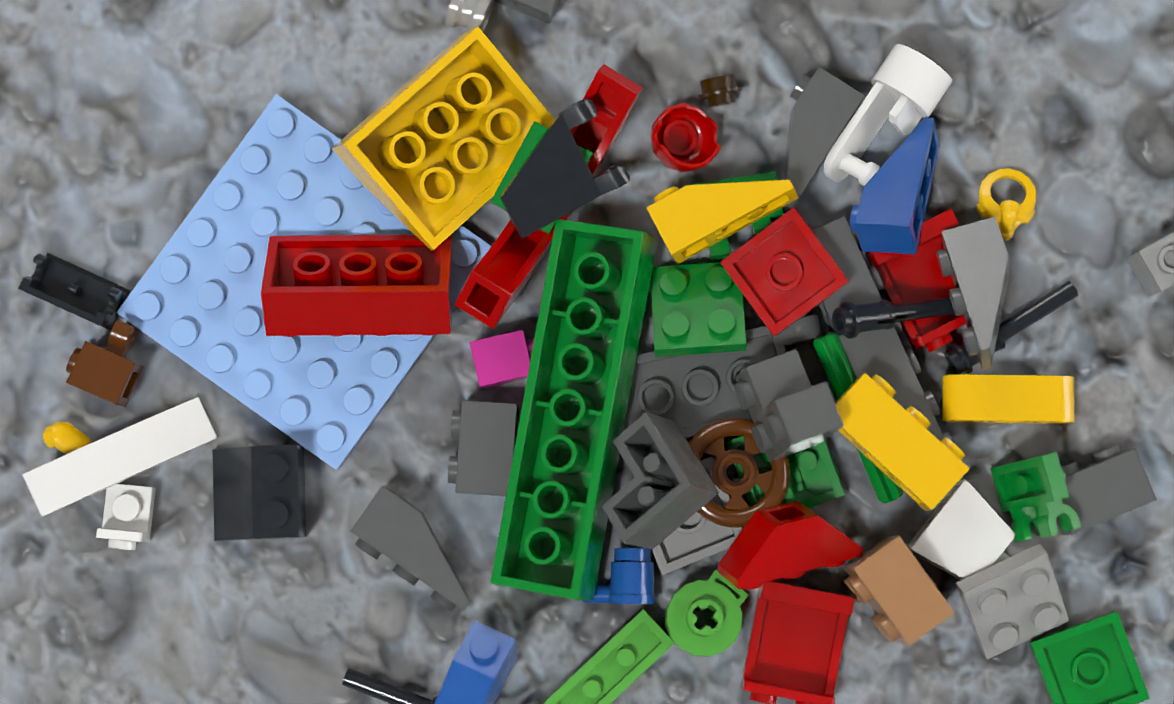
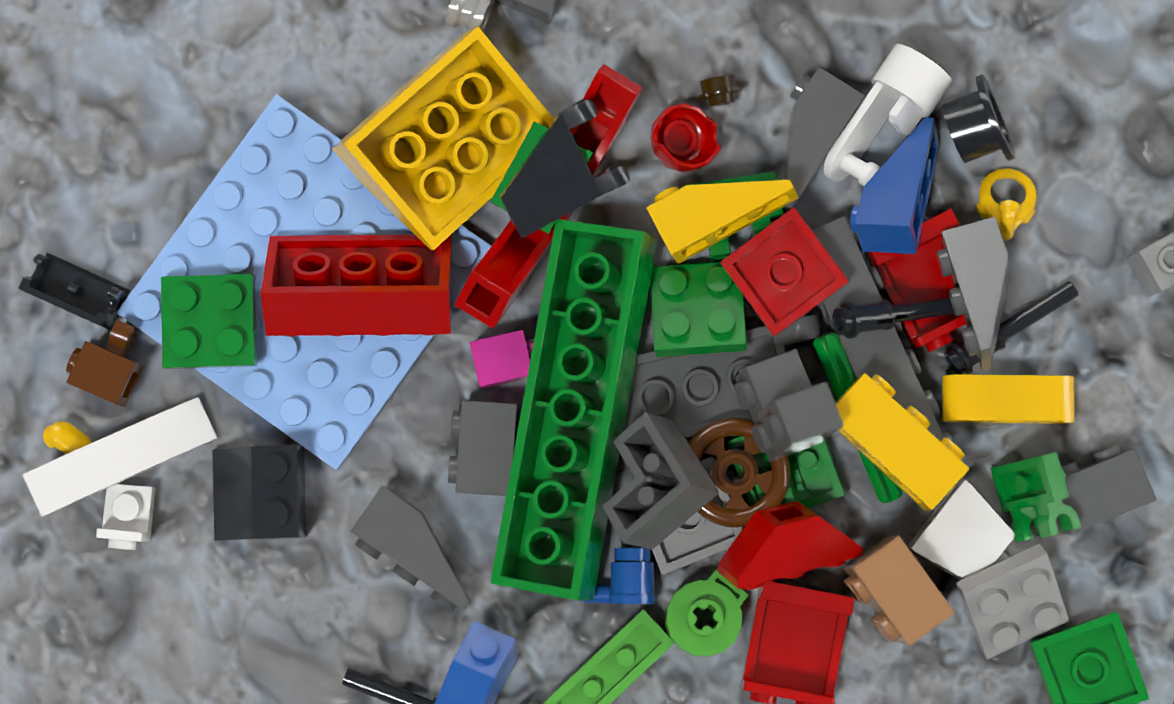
none -> green plate [161,274,257,369]
none -> black piece [942,74,1016,163]

